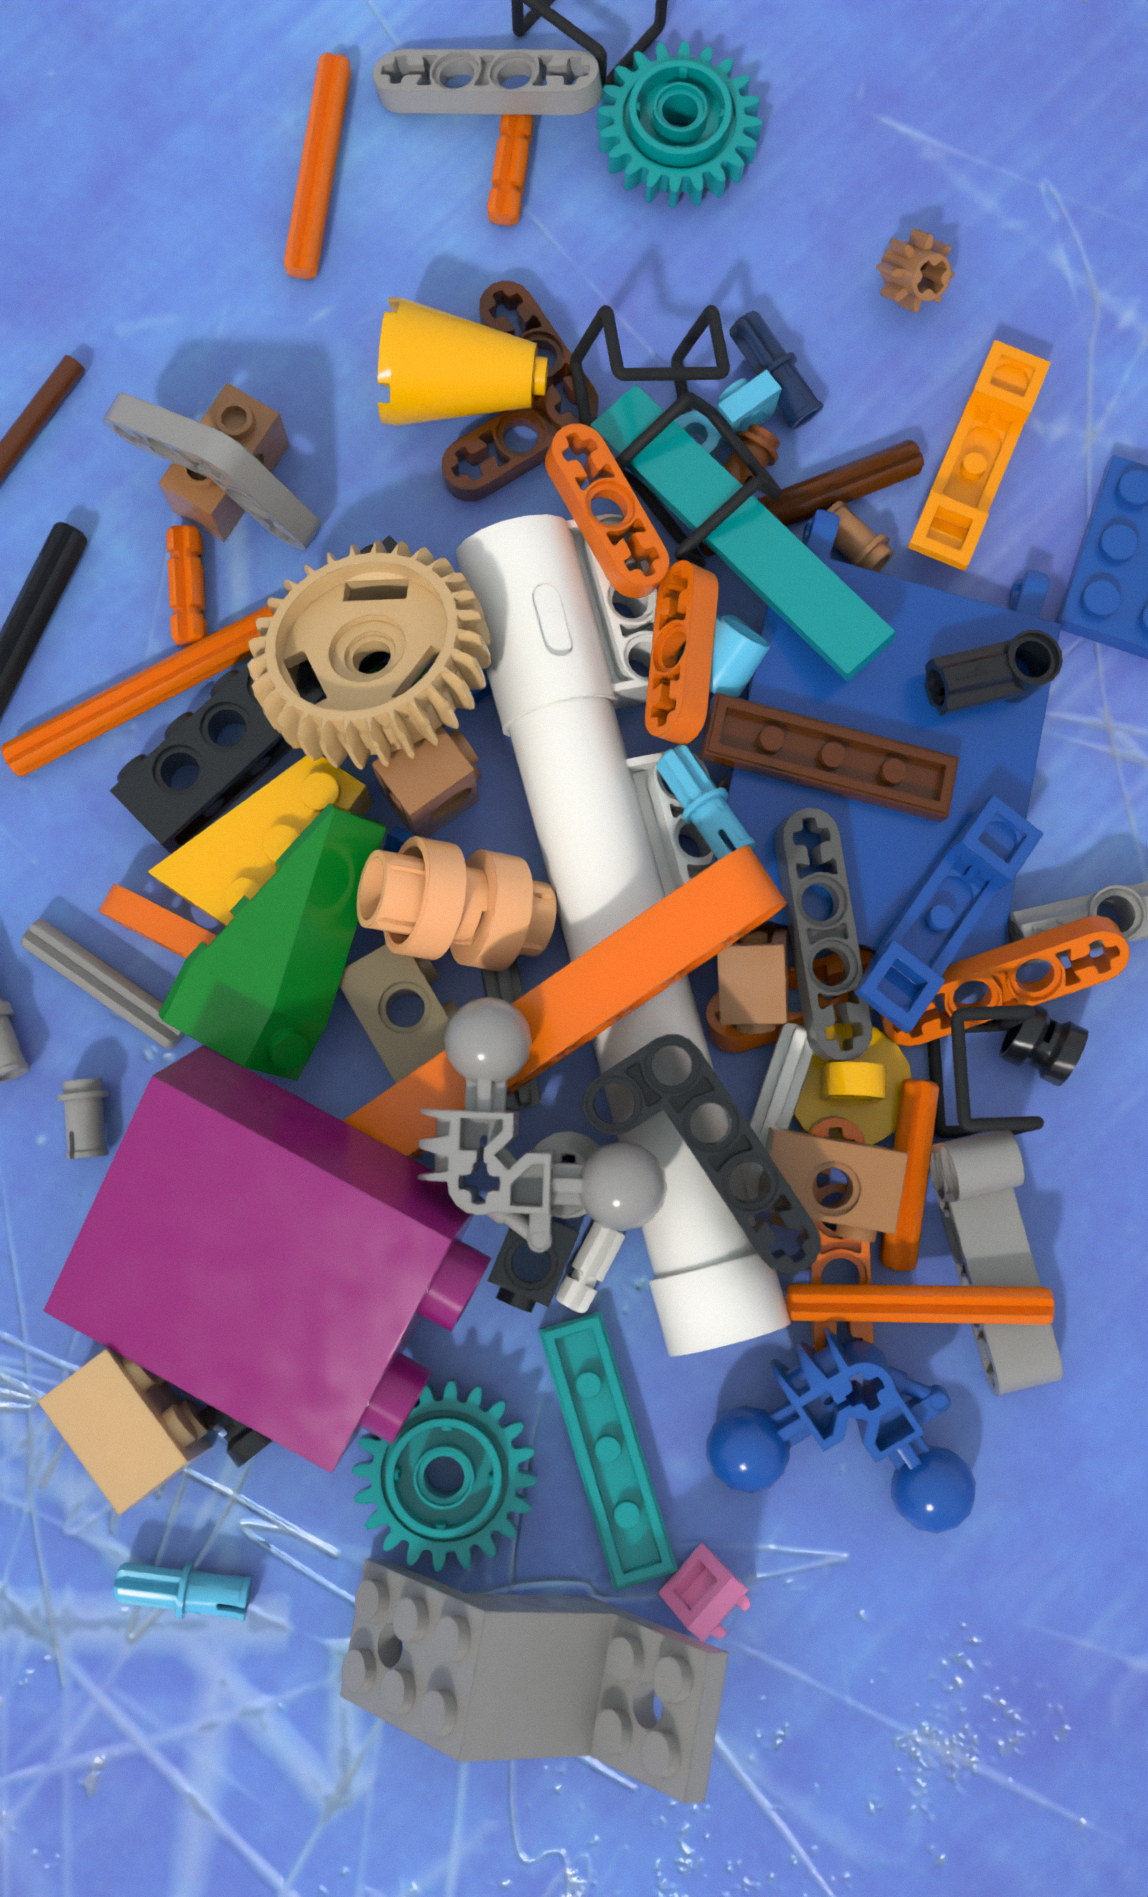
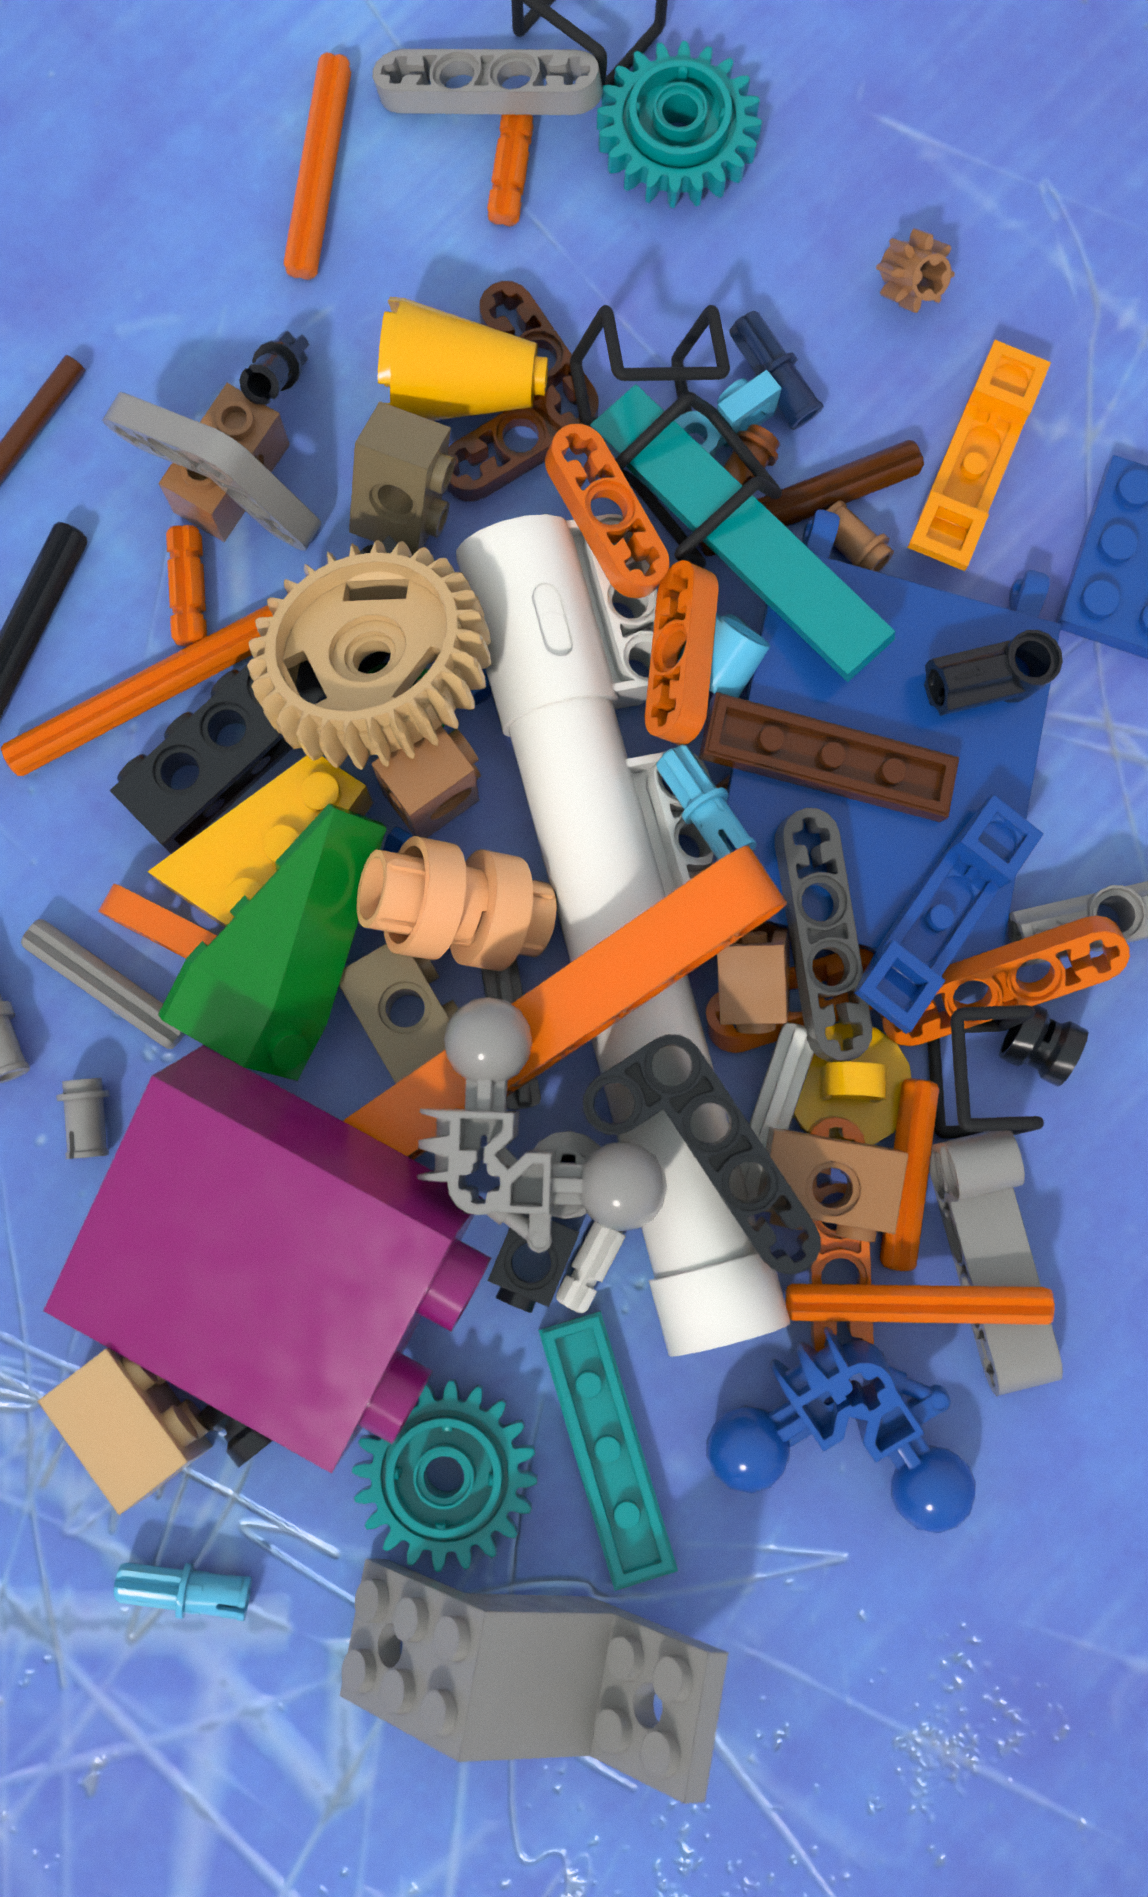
bright pink tile [658,1542,751,1642] -> none
none -> black axle [239,331,309,405]
none -> dark tan brick [349,401,455,555]

